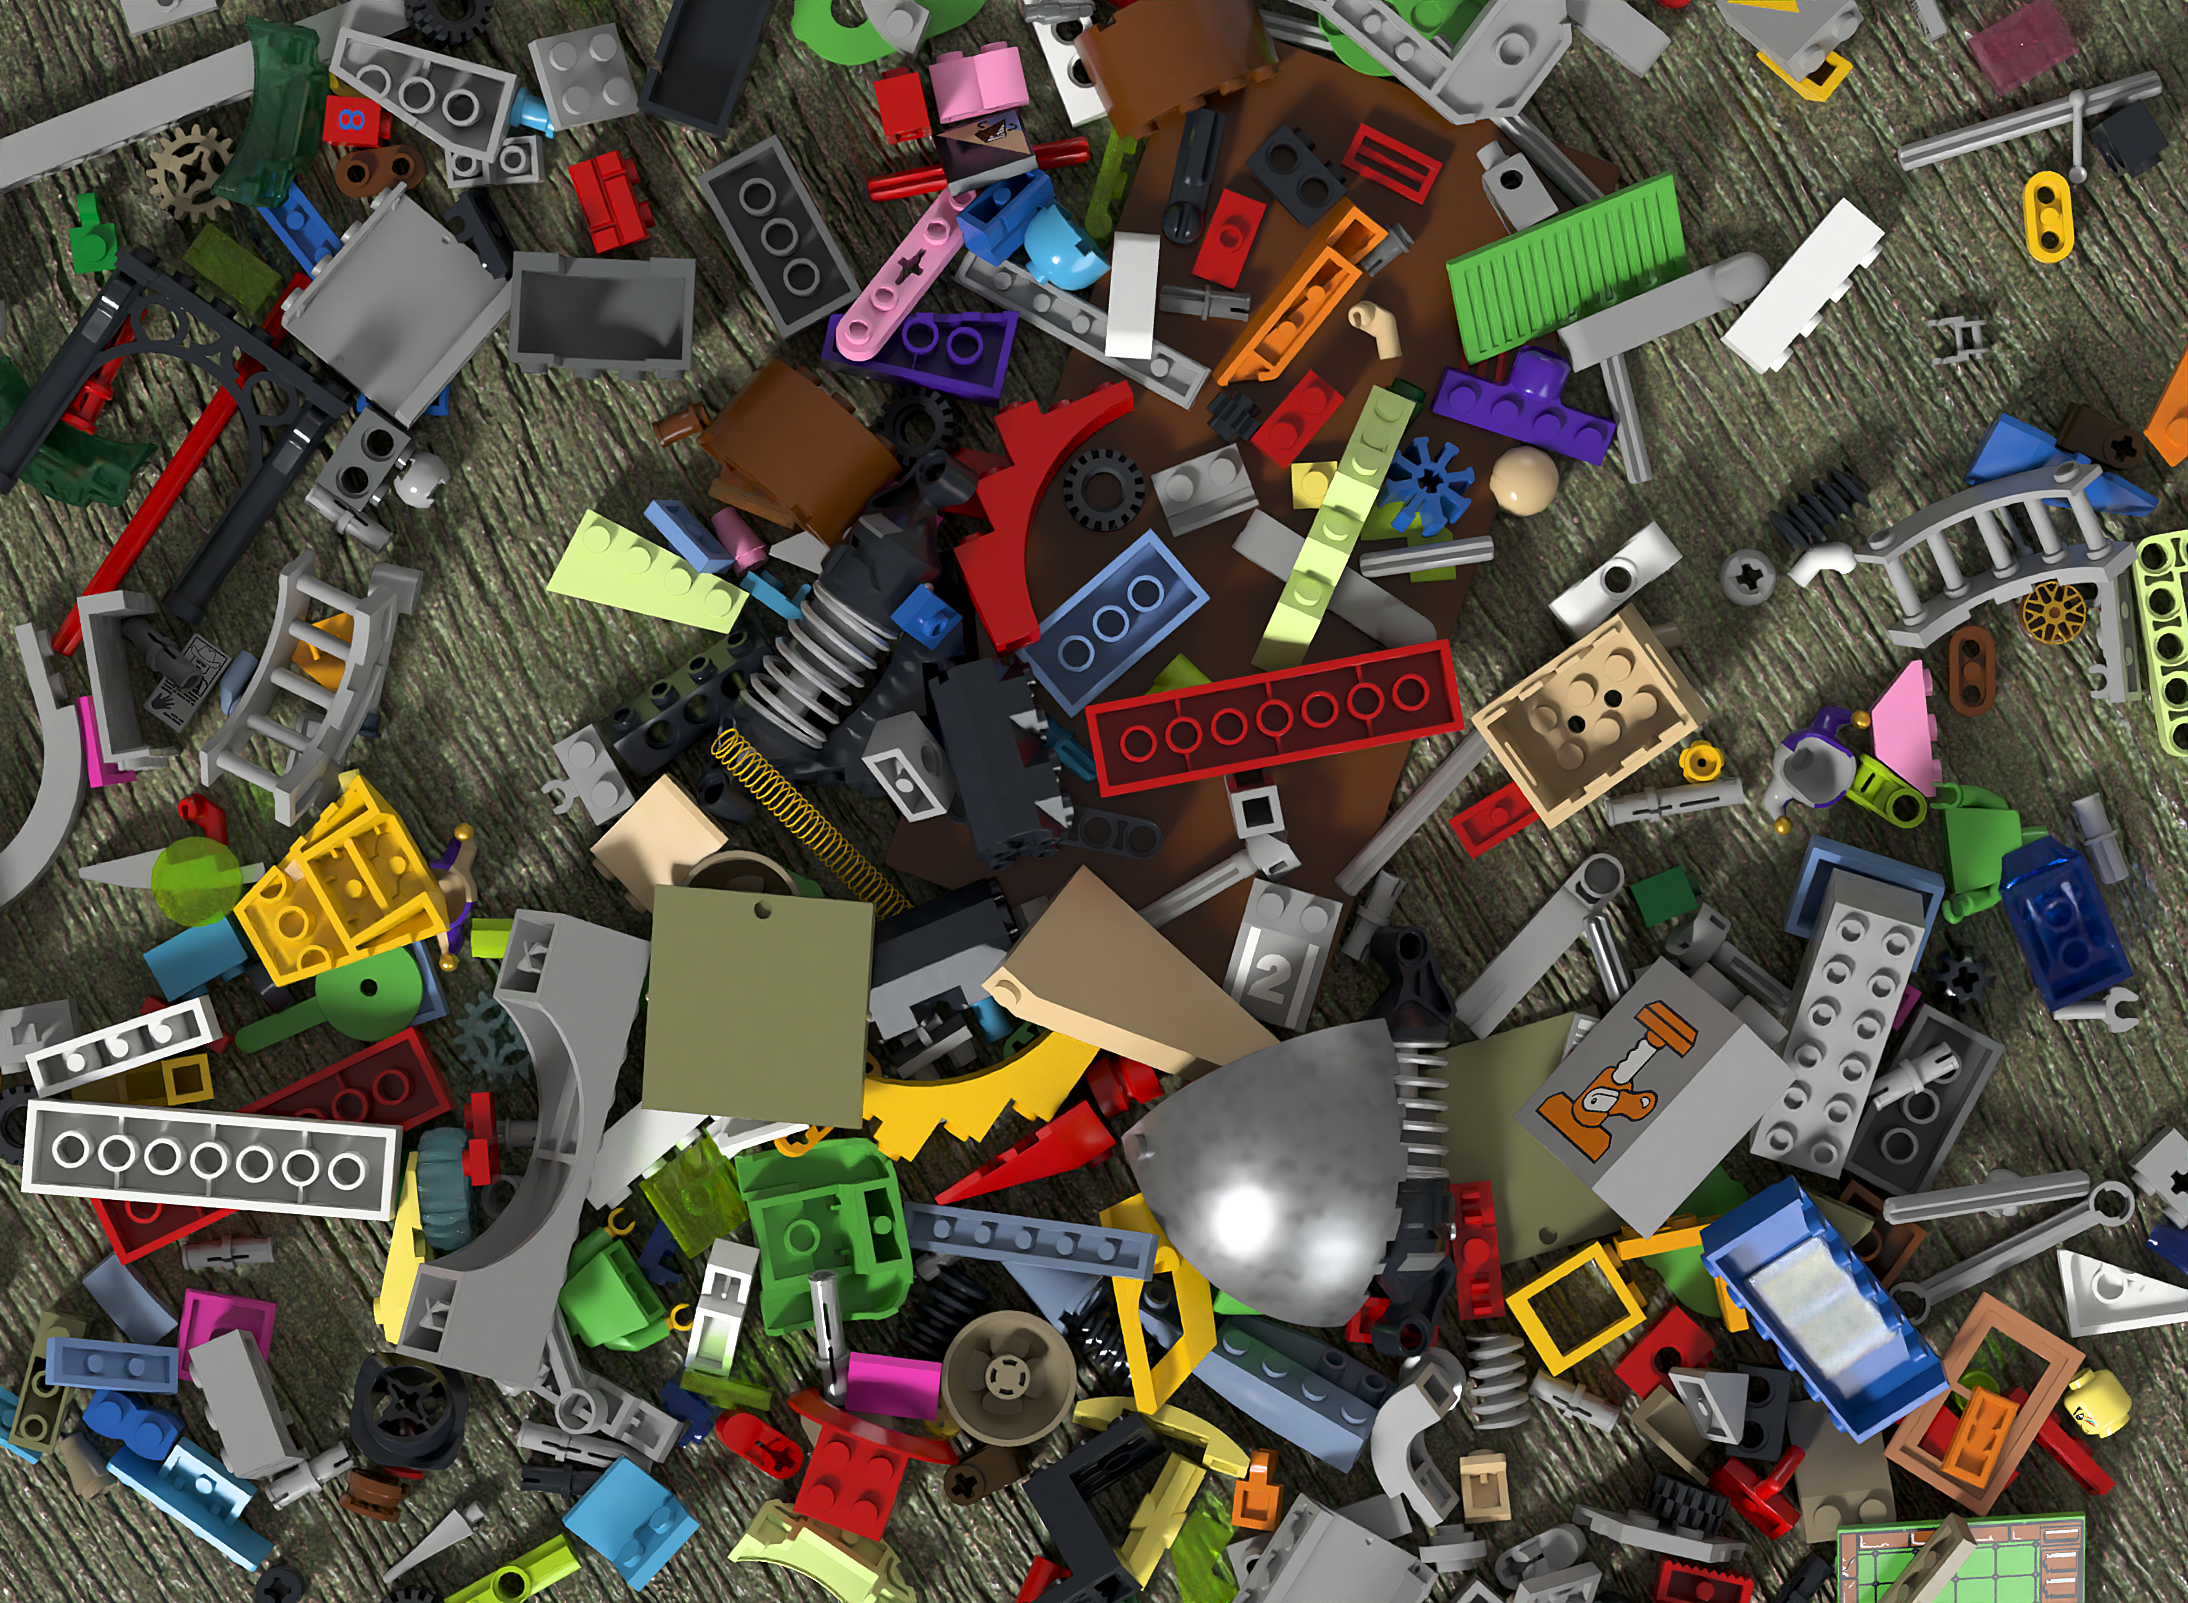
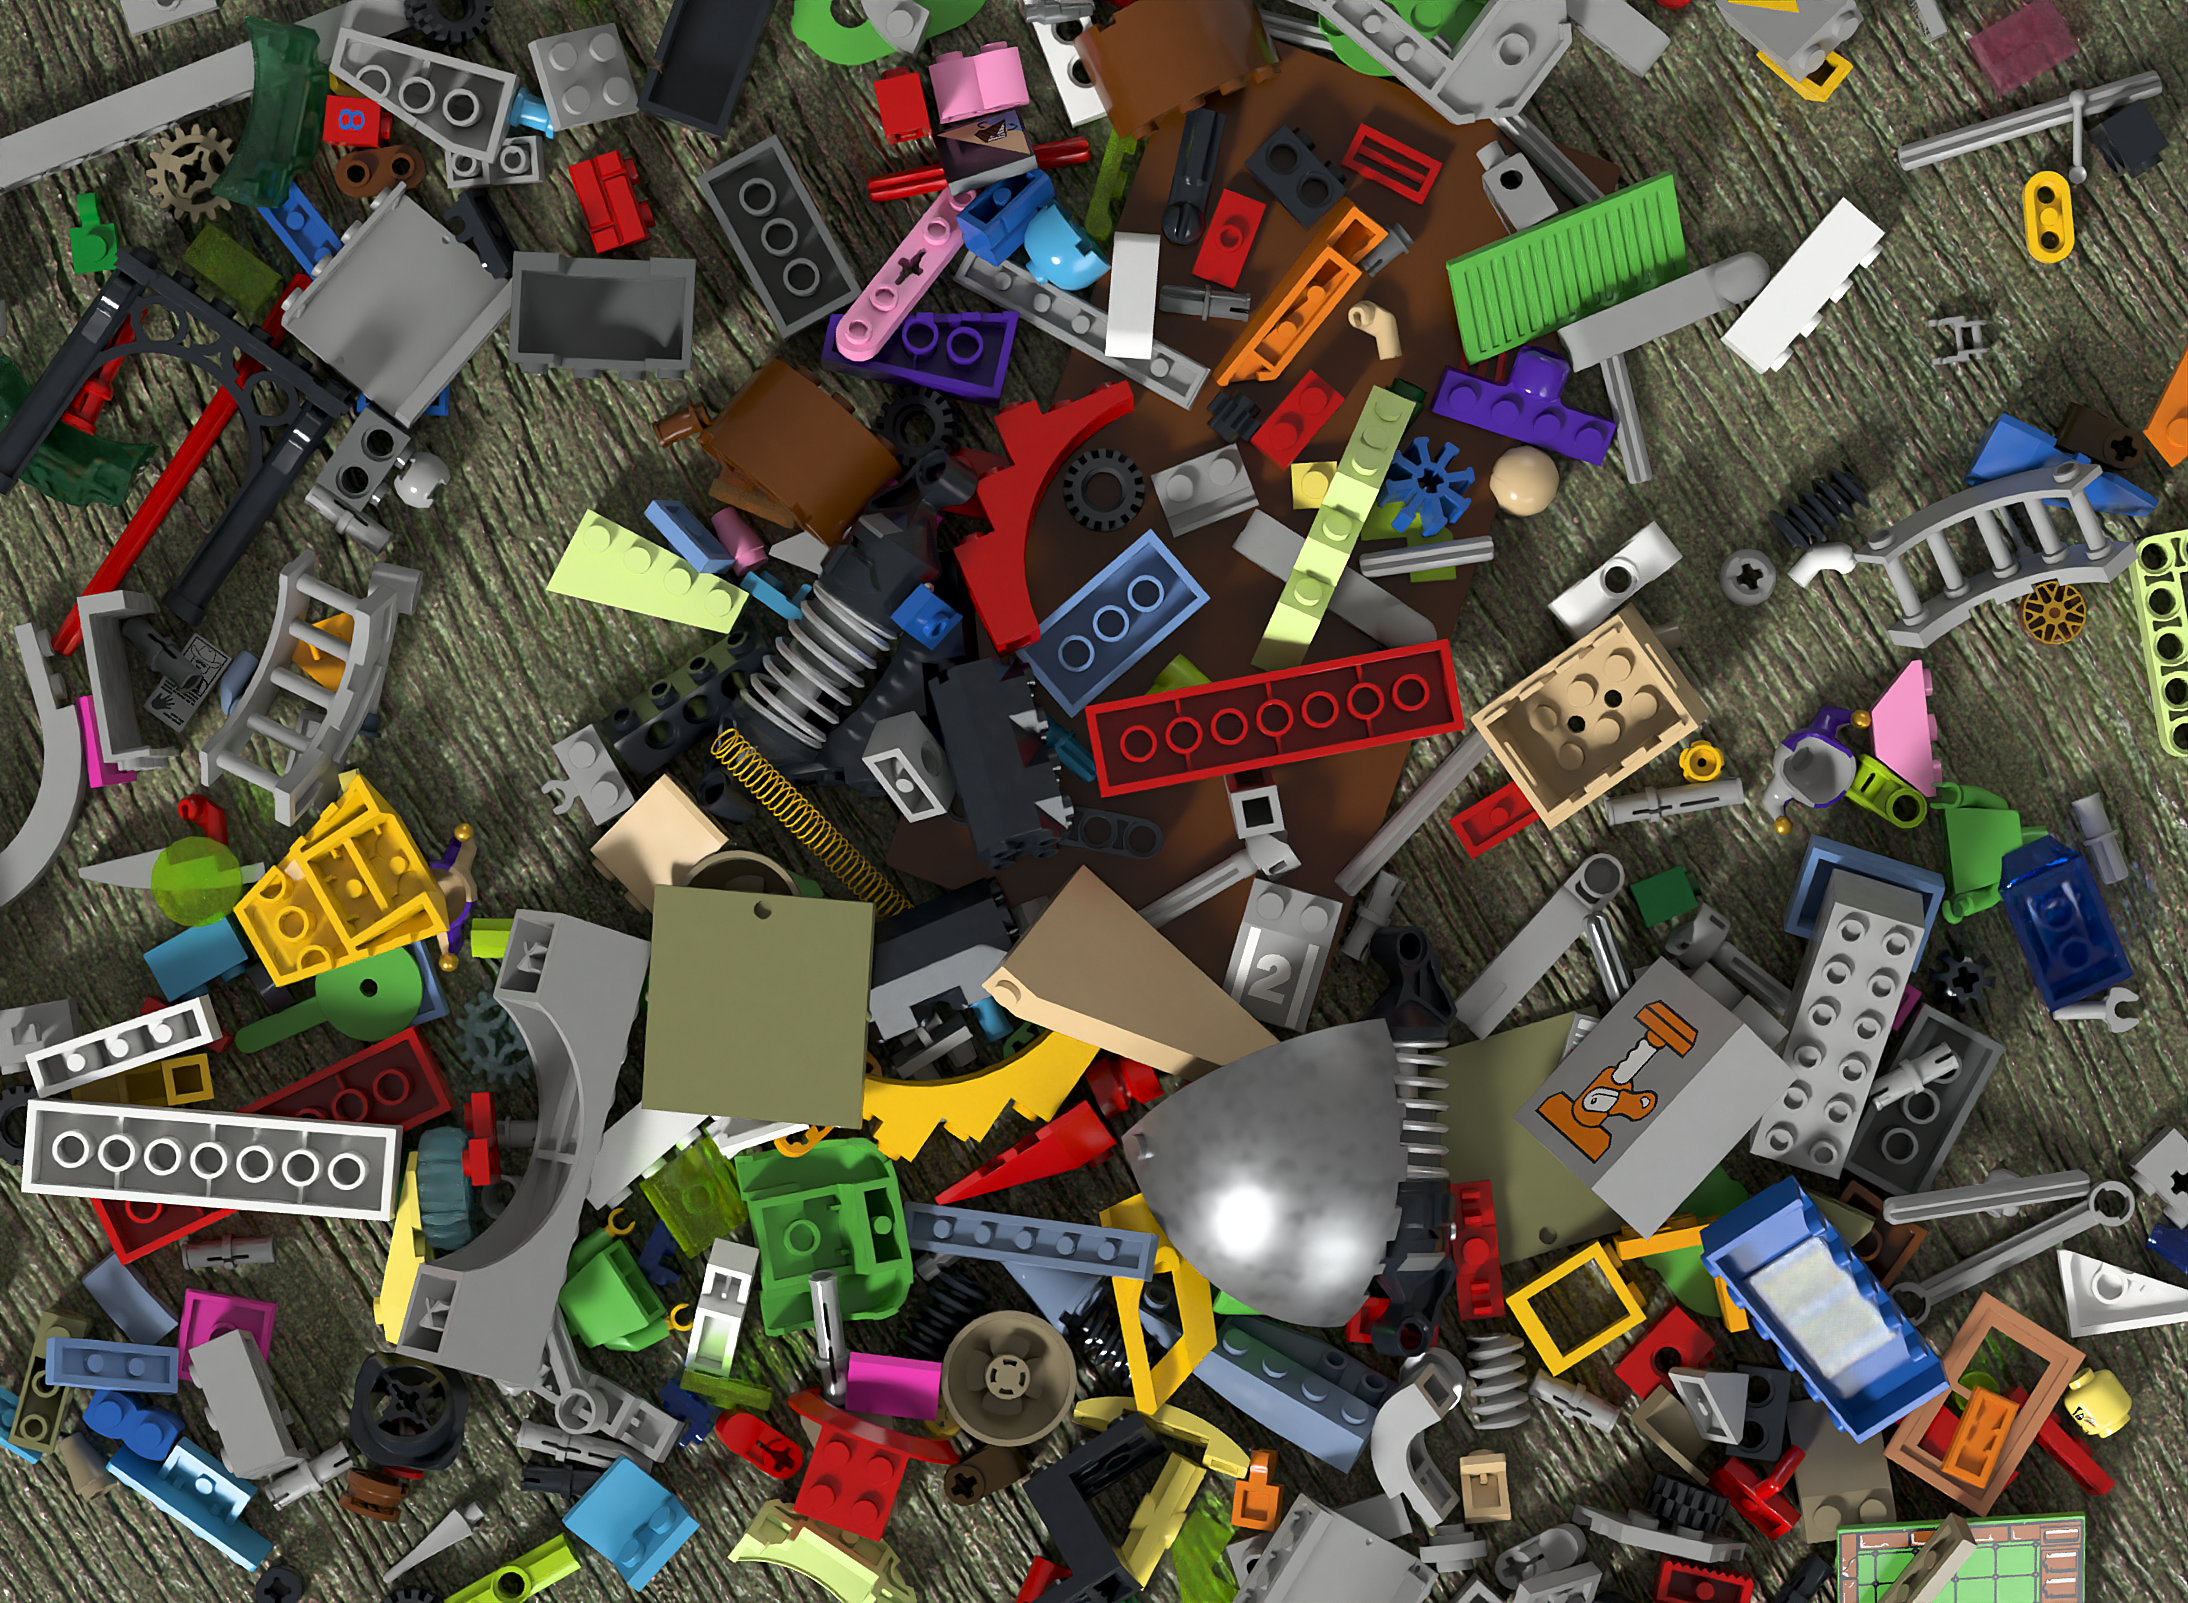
reddish brown plate [1947,626,1996,717] -> none
light grey plate [2084,566,2142,703] -> none

